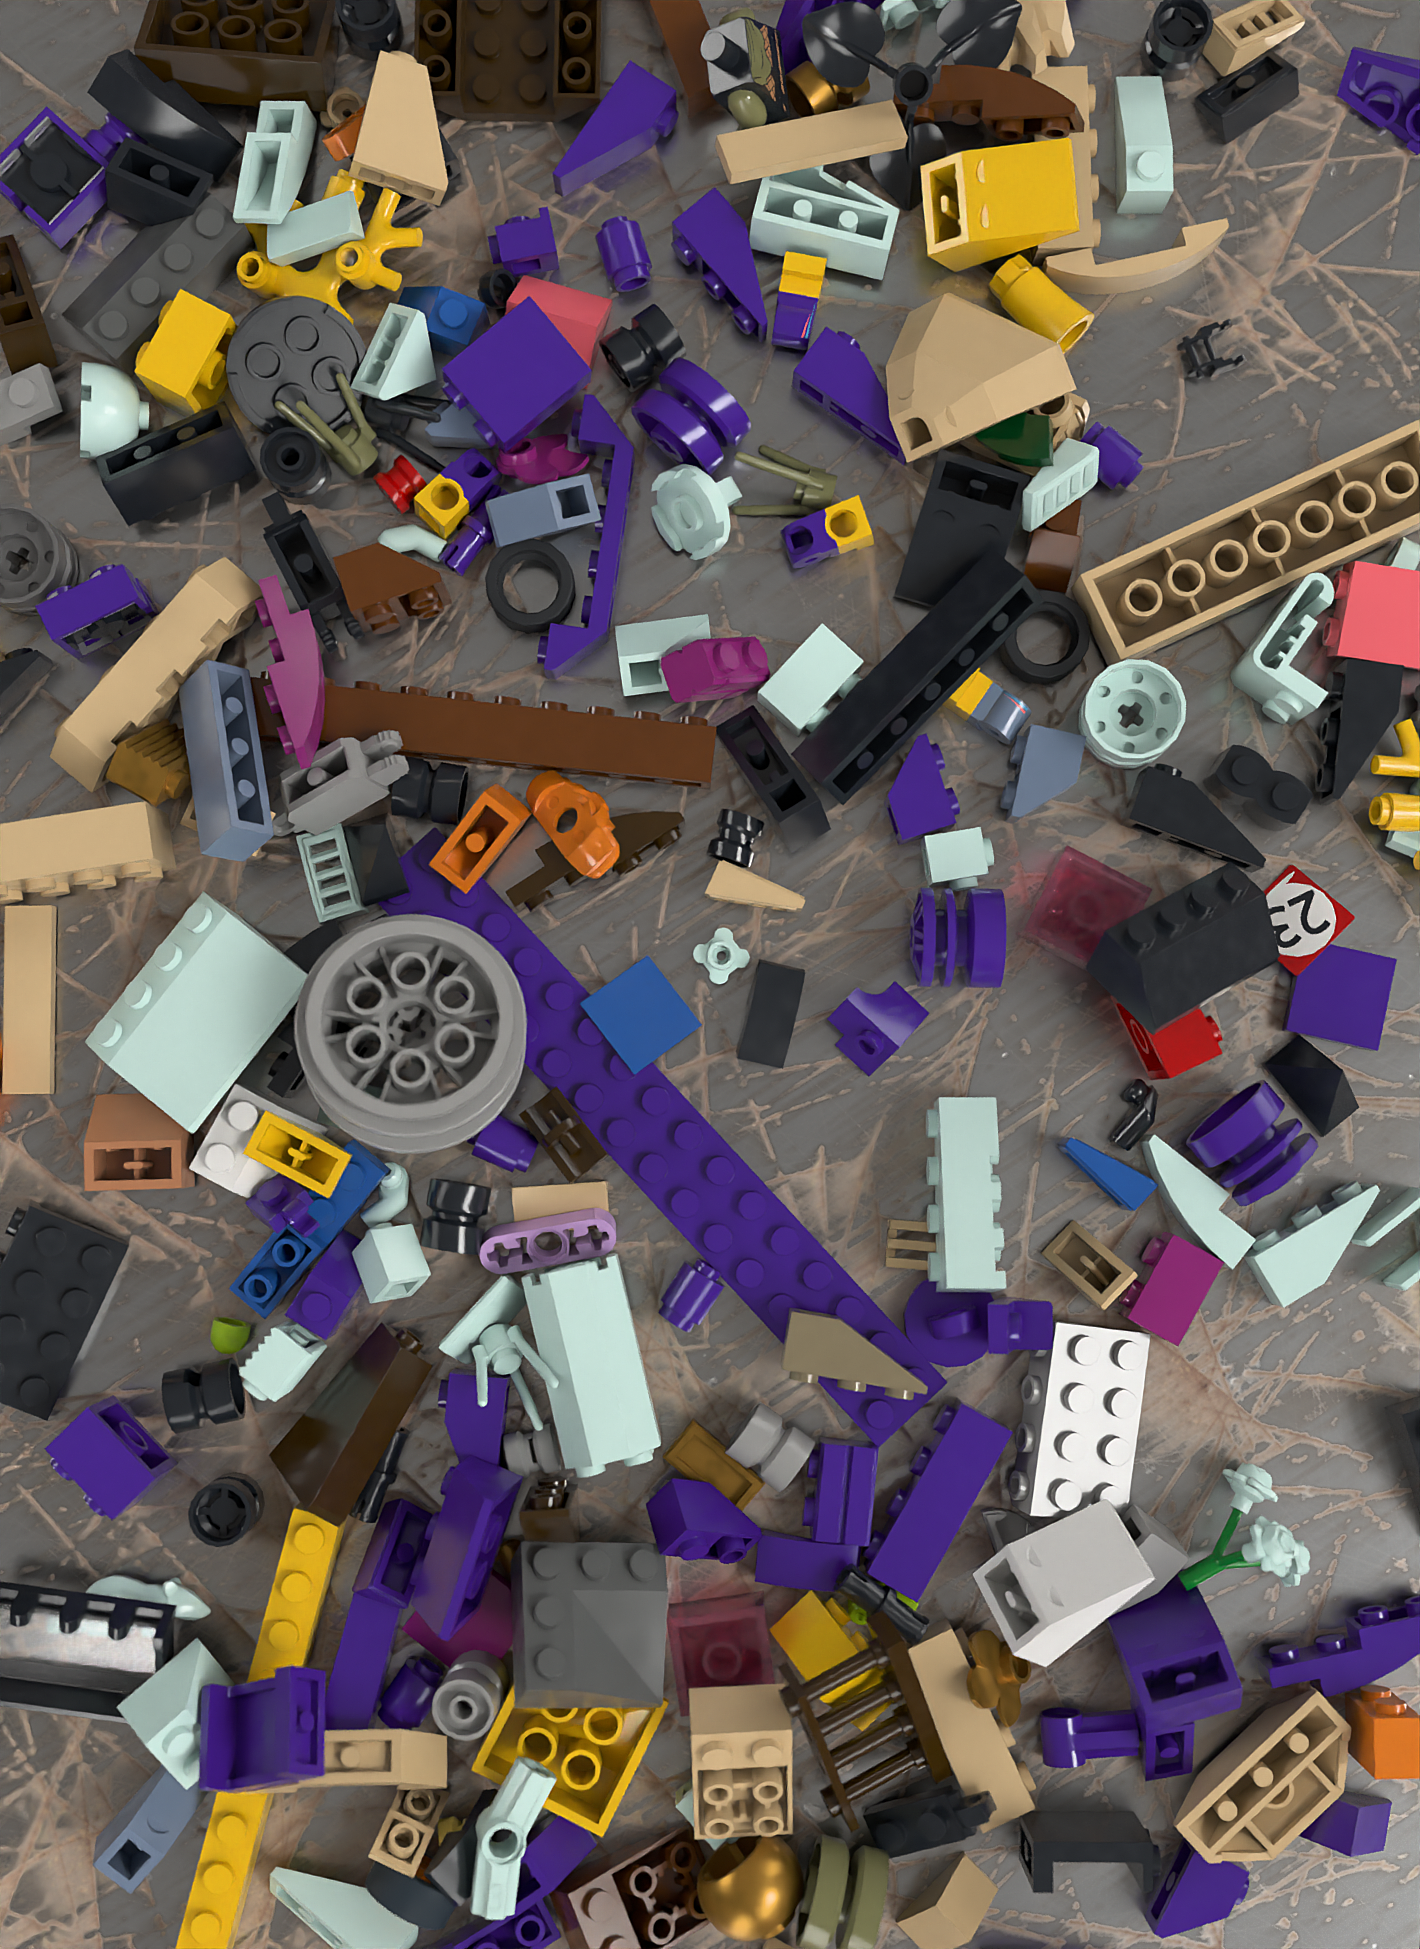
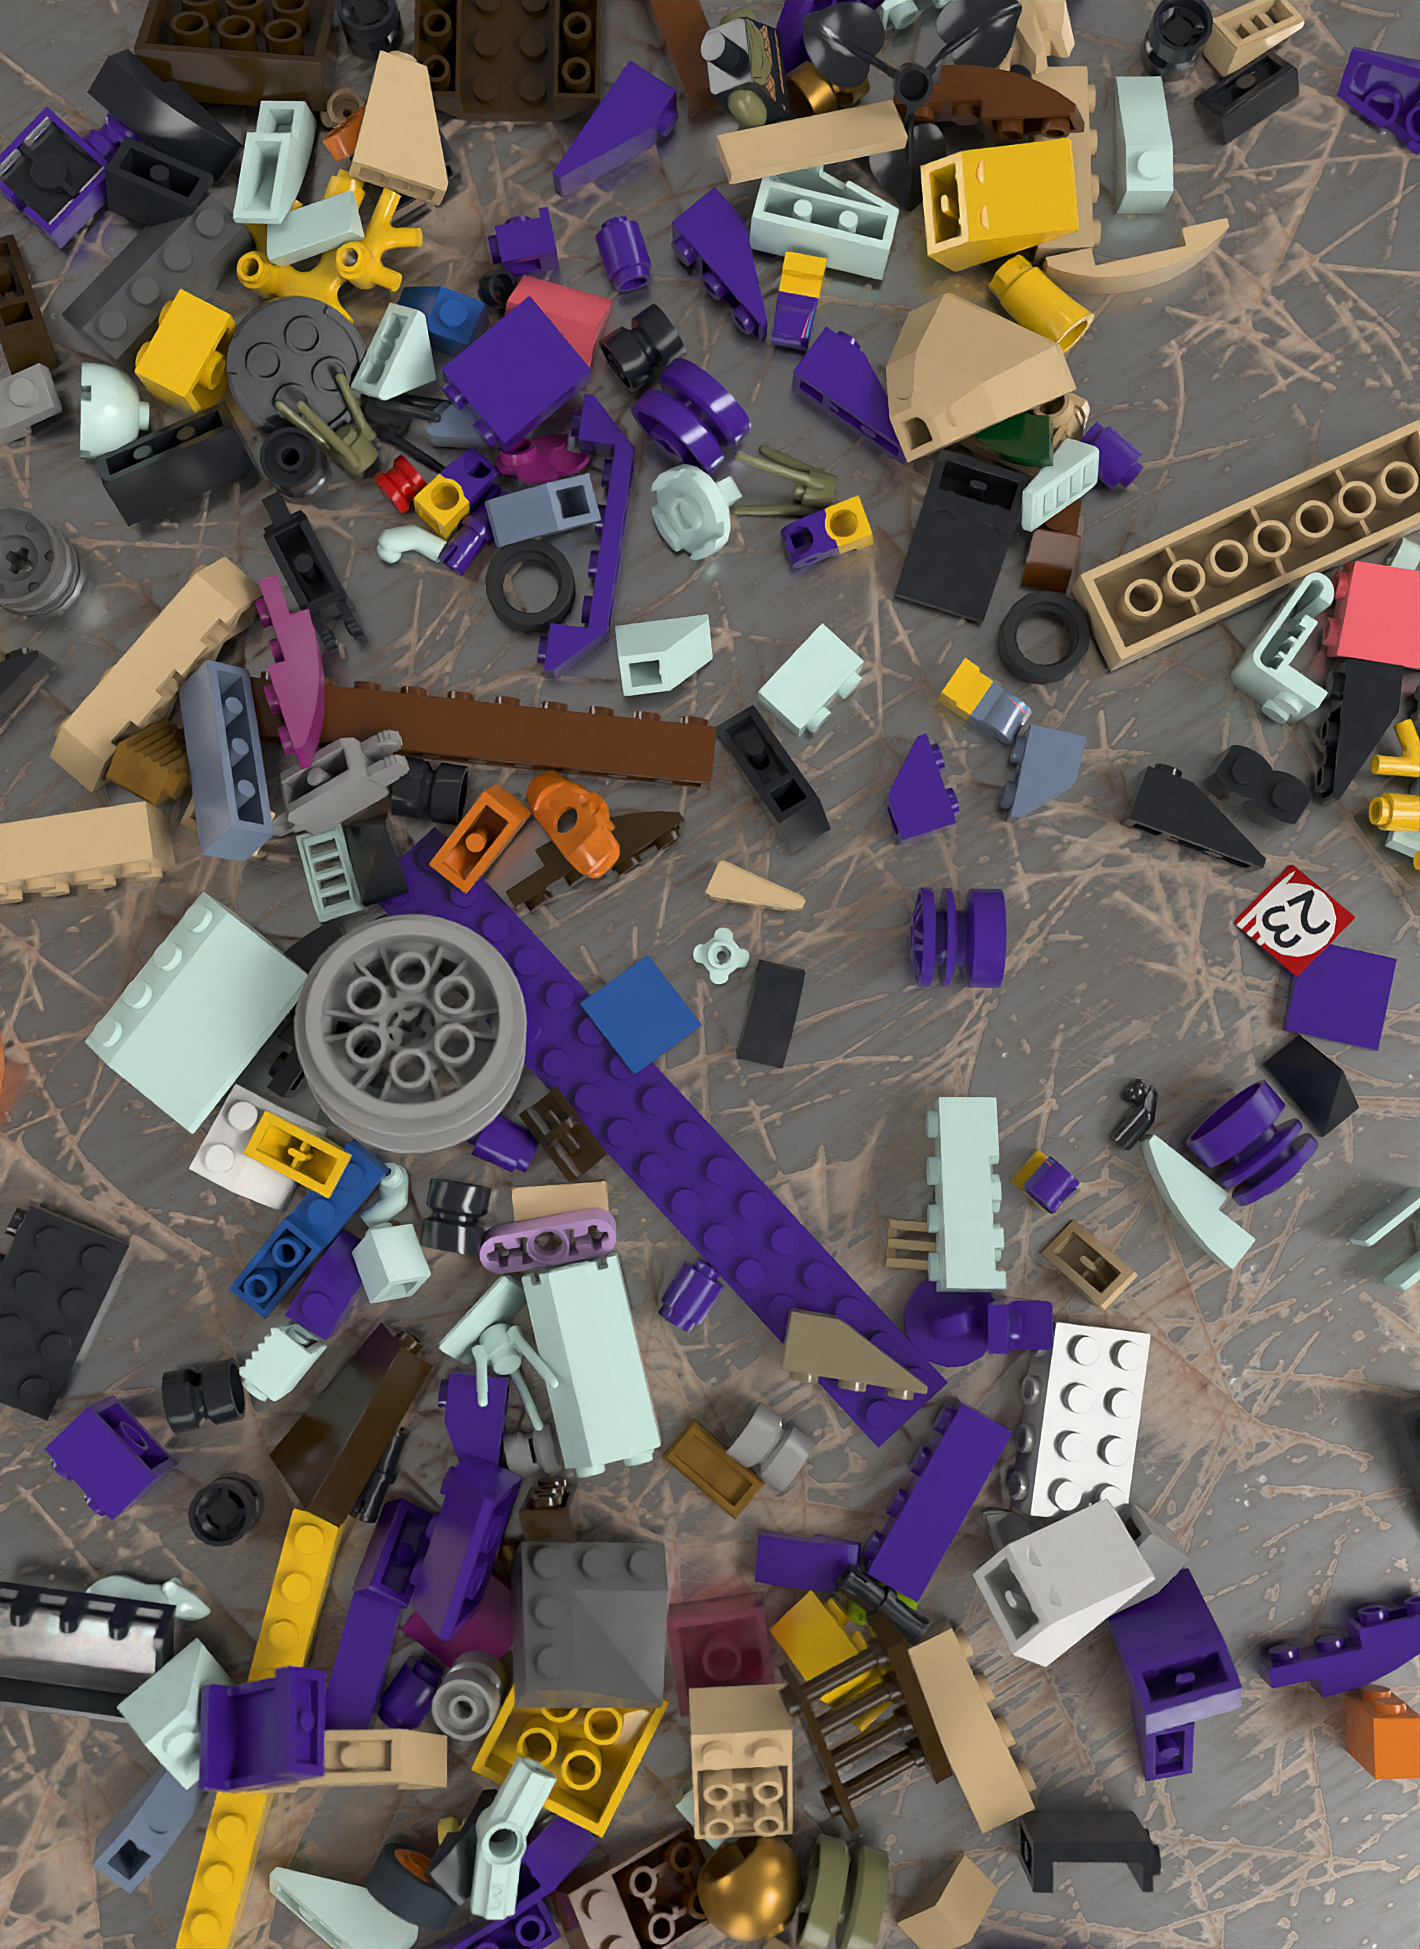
tan tile [2,905,57,1094] -> none
dark purple piece [35,564,159,660] -> none
nougat slope [84,1093,195,1191] -> none
lime hinge [210,1317,252,1354] -> none
dark purple plate [245,1173,320,1238] -> none
reddish brown slope [333,543,453,634] -> none
tan slope [368,1789,450,1878] -> none
dark purple slope [645,1478,763,1564] -> none
magenta brick [660,636,771,703] -> none
black wheel [706,809,765,869] -> none
black brick [791,549,1044,805] -> none
dark purple brick [802,1437,879,1546] -> none
dark purple brick [827,981,930,1076] -> none
black hinge [863,1785,997,1859] -> none
light aqua brick [920,827,994,892] -> none
pearl gold plate [966,1630,1031,1728] -> none
clear pink brick [1016,845,1153,972] -> none
dark purple piece [1039,1707,1139,1768] -> none
blue slope [1057,1137,1158,1211] -> none
light aqua wheel [1078,659,1186,769] -> none
black slope [1085,862,1280,1035] -> none
red slope [1110,995,1223,1080] -> none
magenta brick [1119,1232,1224,1346] -> none
dark purple slope [1144,1837,1250,1939] -> none
tan wedge [1173,1689,1351,1864] -> none
black piece [1177,319,1247,379] -> none
light aqua plant [1178,1462,1310,1591] -> none
light aqua slope [1243,1180,1380,1308] -> none
dark purple slope [1299,1791,1392,1857] -> none
none -> dark purple leg [1009,1149,1081,1214]

